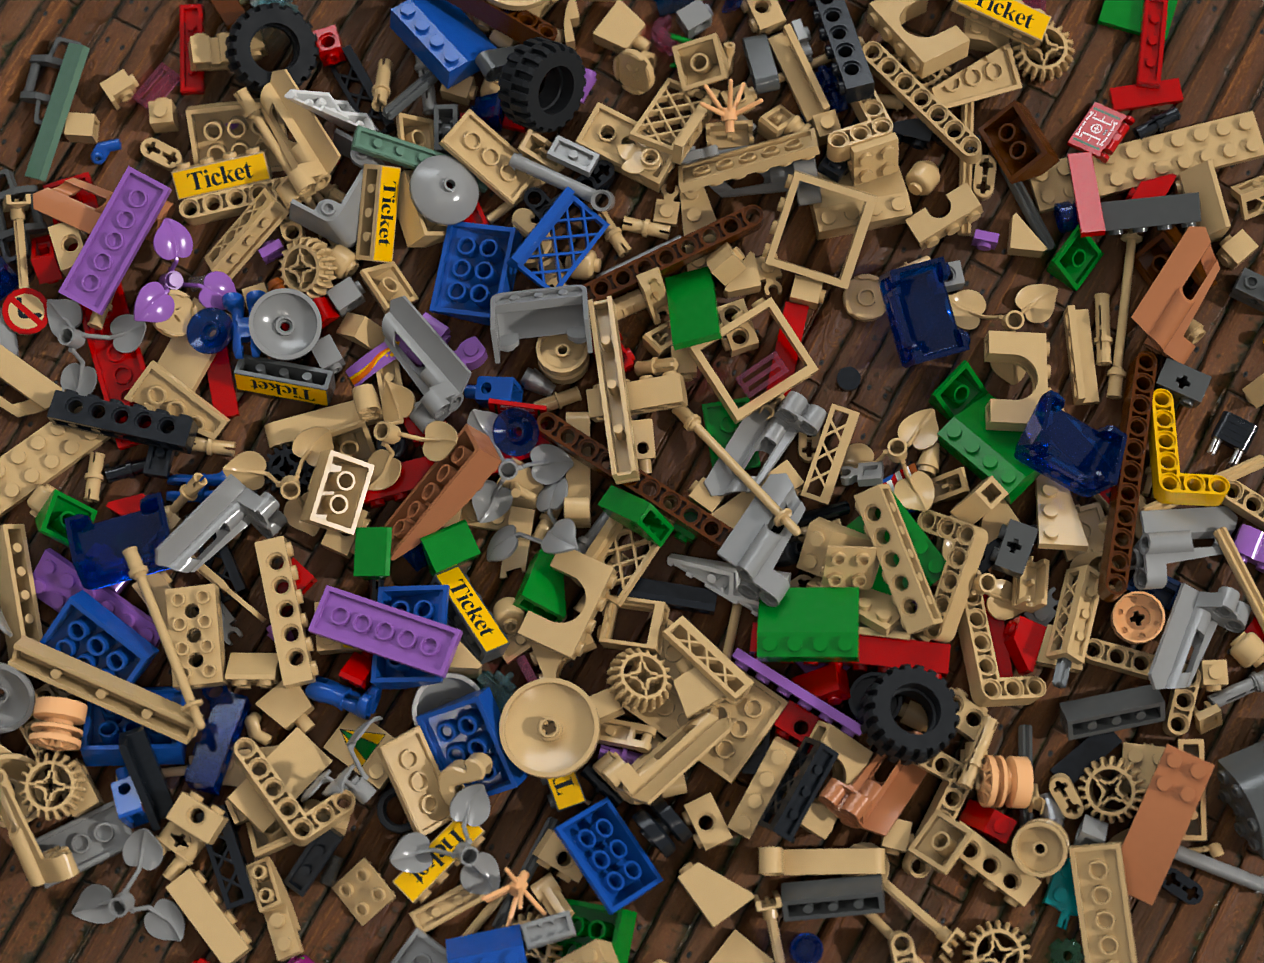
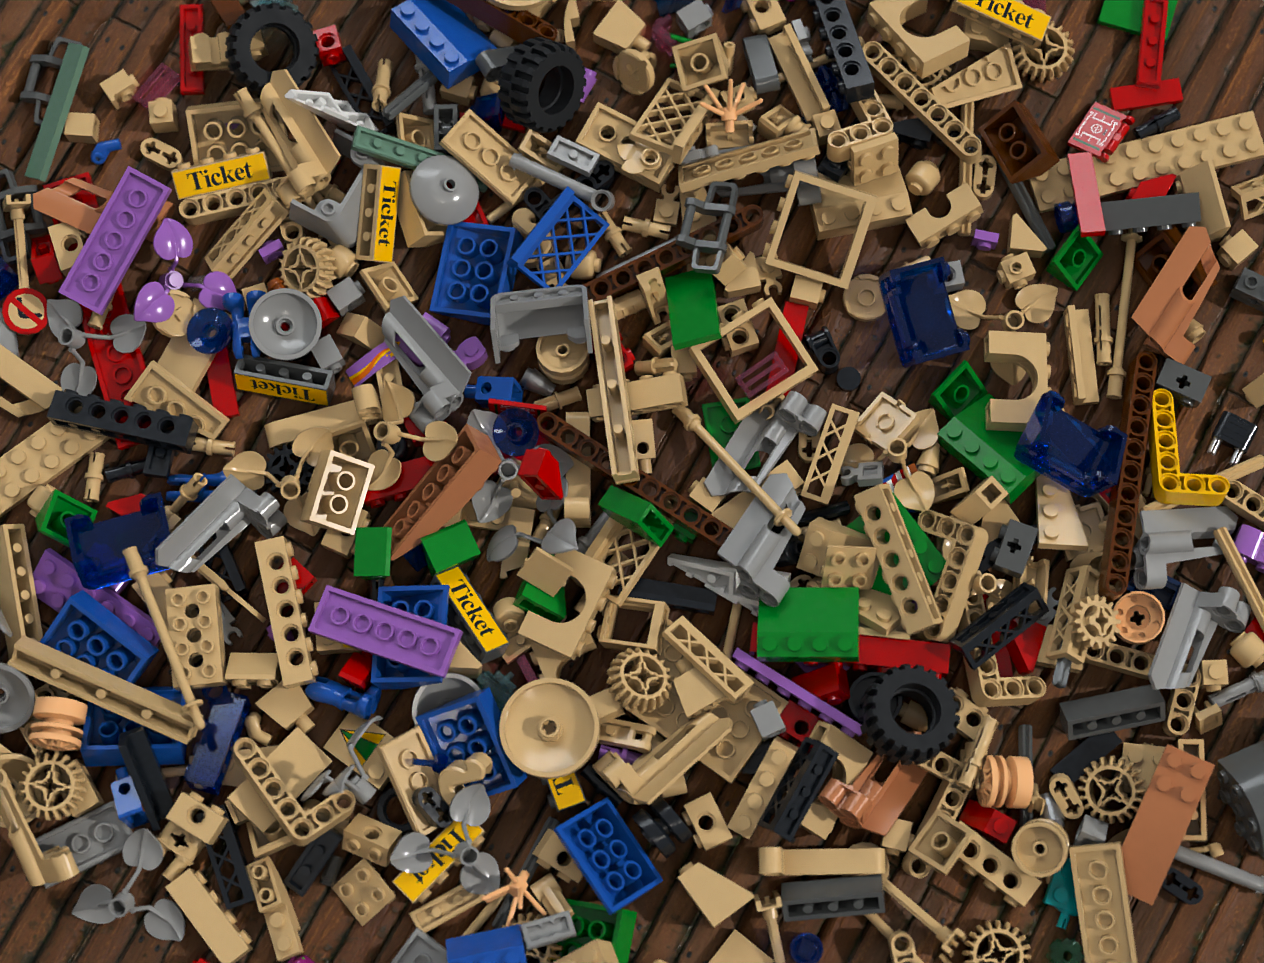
none -> tan brick [342,813,402,867]
none -> clear blue hand [412,753,448,773]
none -> black beam [412,787,453,828]
none -> red slope [517,448,563,500]
none -> tan piece [517,547,574,597]
none -> dark grey bar [675,181,739,274]
none -> light grey brick [750,700,786,741]
none -> black piece [803,326,840,375]
none -> tan plate [854,391,920,450]
none -> black fence [949,582,1049,670]
none -> tan brick [996,251,1036,290]
none -> tan gear [1068,594,1121,650]

